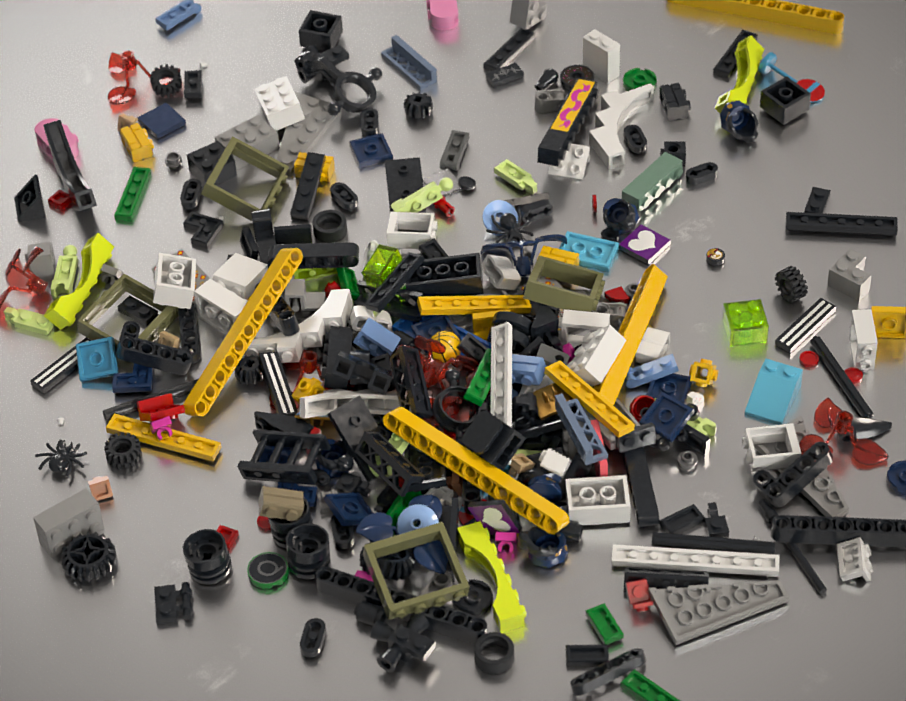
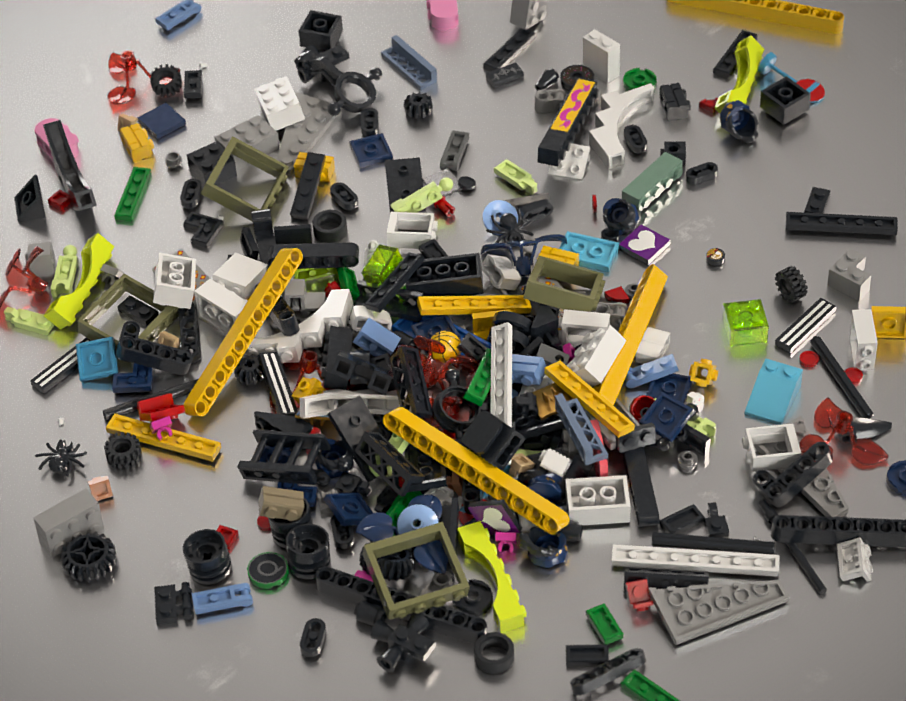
none -> medium blue plate [192,583,253,615]
none -> red tile [699,98,718,114]

